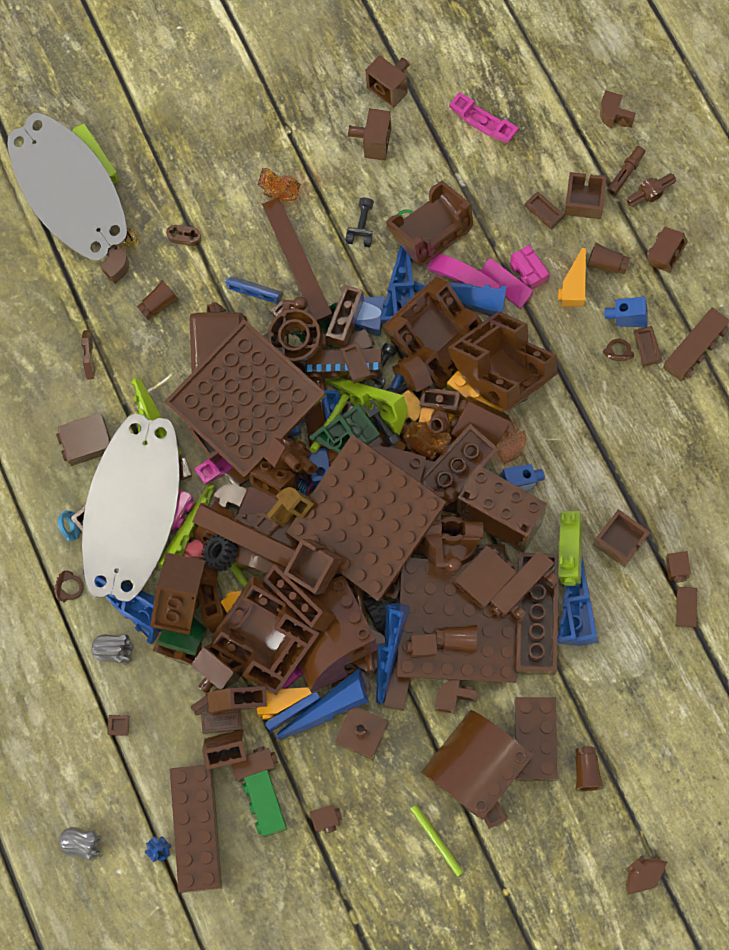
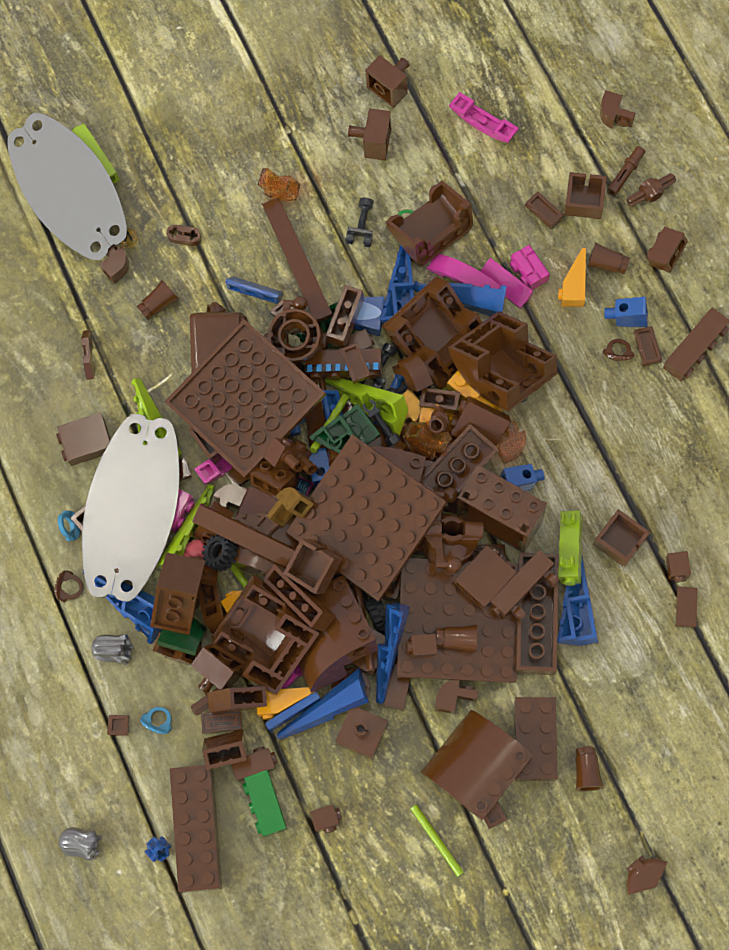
none -> dark azure piece [140,707,172,734]

